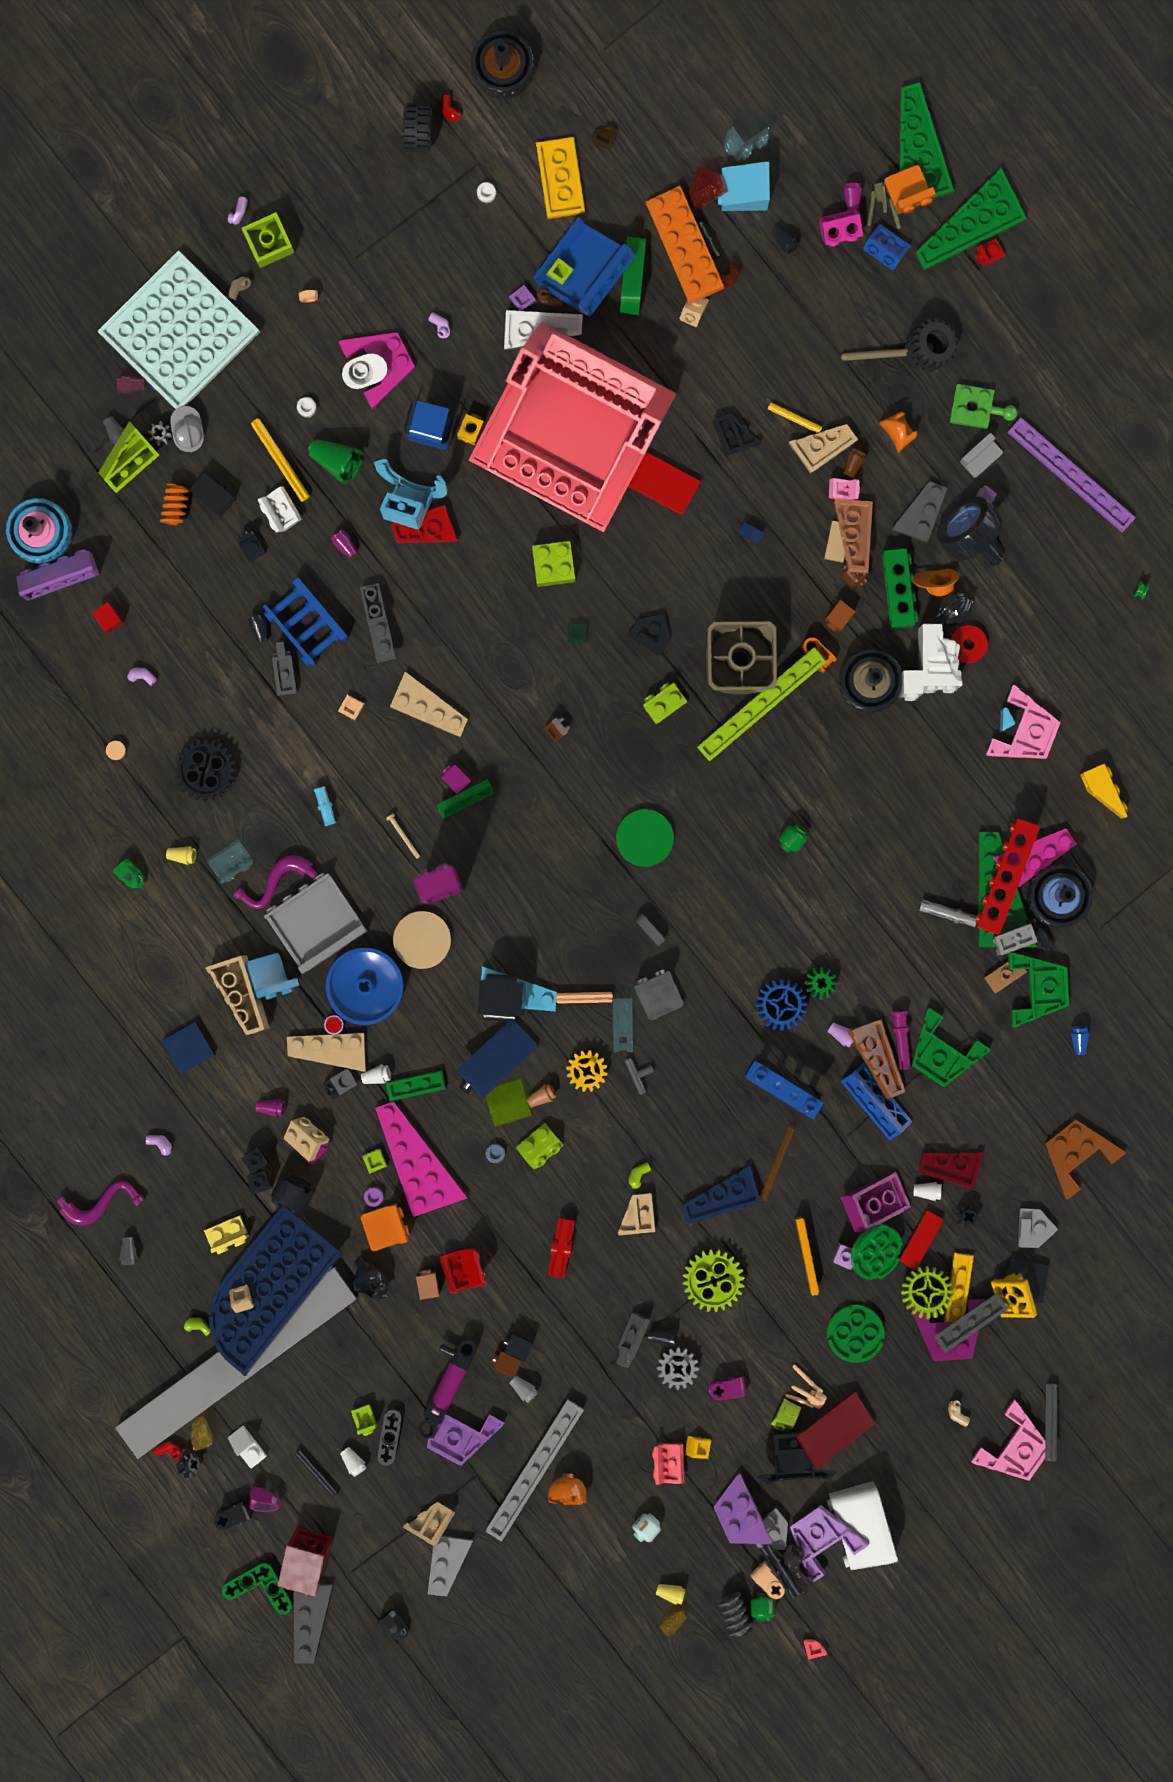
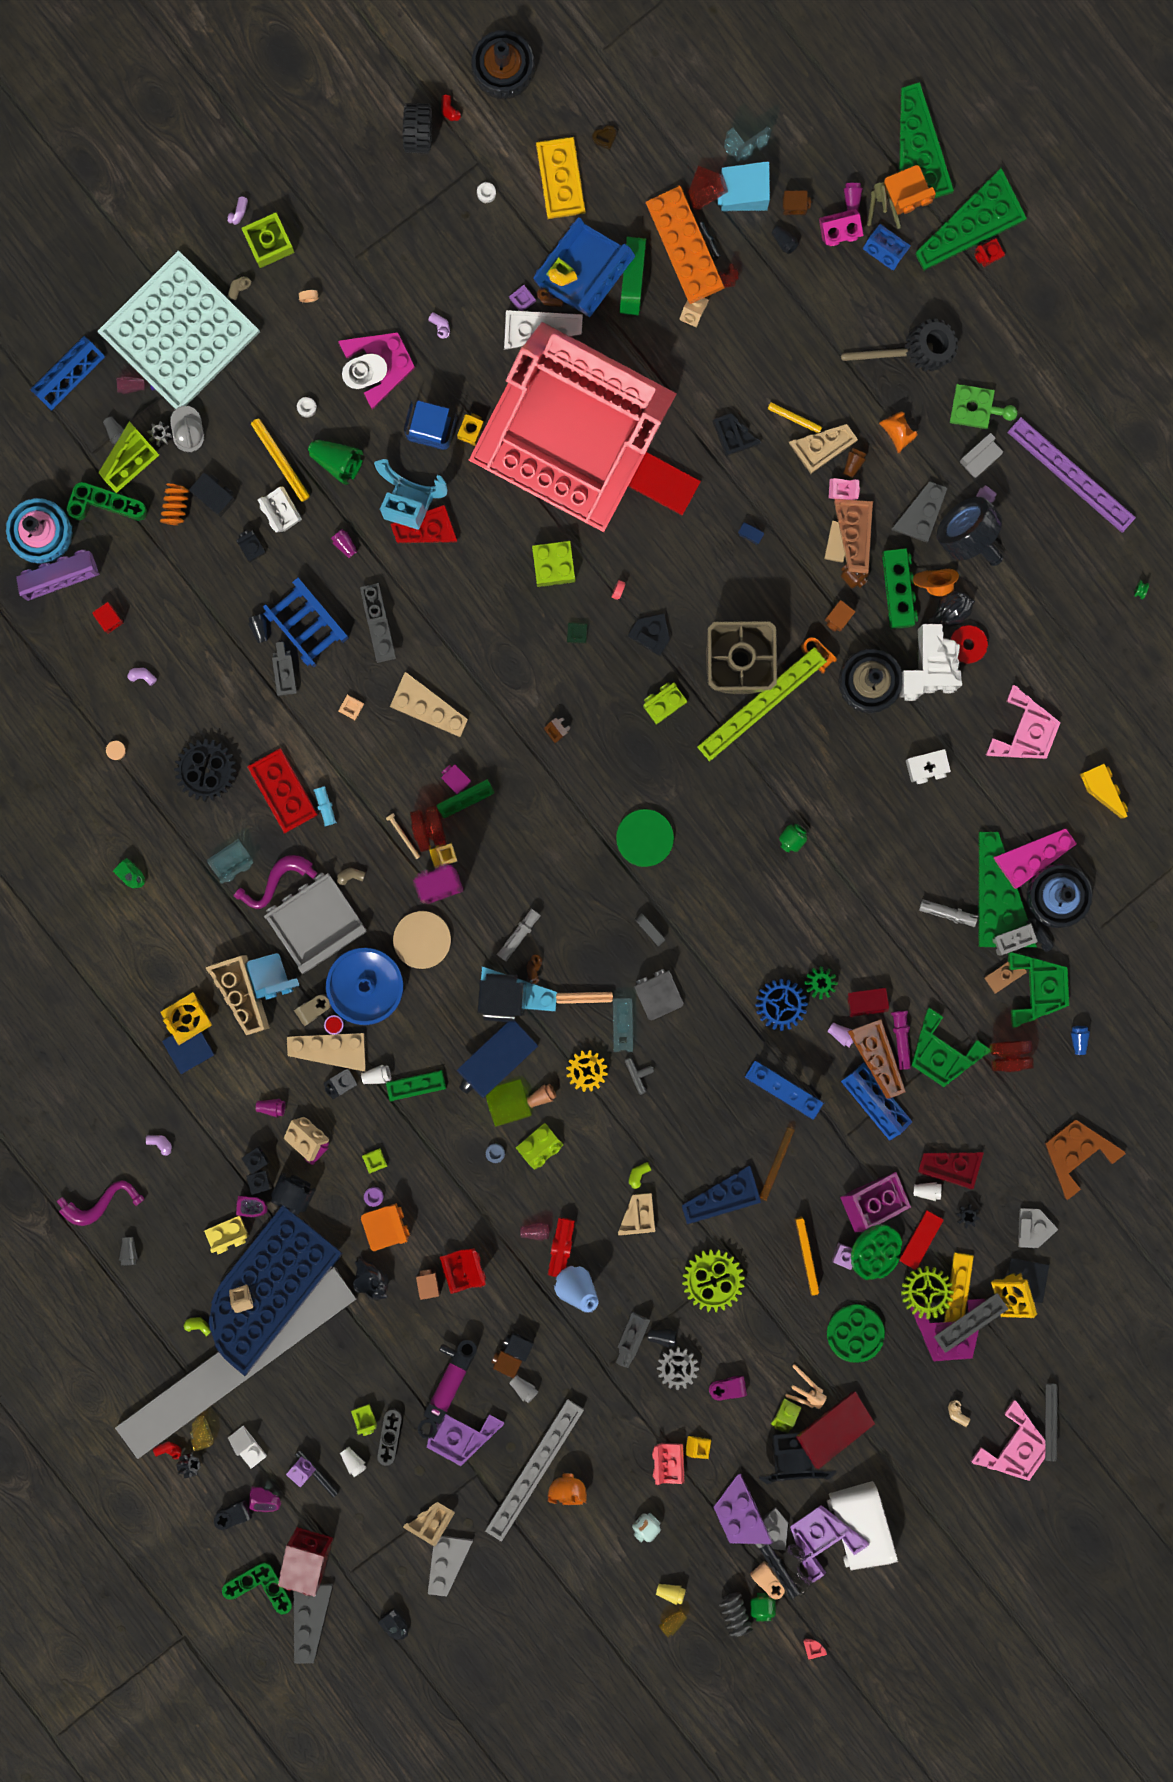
light yellow cone [166,846,196,865] -> none
dark pink wing [375,1102,468,1217] -> none
red brick [976,819,1040,935] -> none
medium azure slope [1000,708,1015,732] -> none
none -> blue fence [30,336,105,410]
none -> green beam [67,482,148,521]
none -> yellow piece [160,992,212,1045]
none -> rock [236,1195,268,1217]
none -> red tile [247,748,318,834]
none -> medium lavender bracket [286,1457,316,1487]
none -> dark tan piece [294,994,331,1027]
none -> dark tan arm [337,867,366,885]
none -> clear red wheel [410,805,447,852]
none -> yellow slope [430,843,457,867]
none -> light grey pin [497,908,541,962]
none -> clear pink cone [520,1222,549,1241]
none -> reddish brown arm [526,954,542,984]
none -> yellow arm [548,268,578,286]
none -> light blue cone [554,1266,598,1312]
none -> coral tile [611,580,625,600]
none -> reddish brown brick [783,191,811,215]
none -> dark red hinge [847,988,889,1017]
none -> white brick [906,749,951,784]
none -> clear red wheel [990,1041,1034,1072]

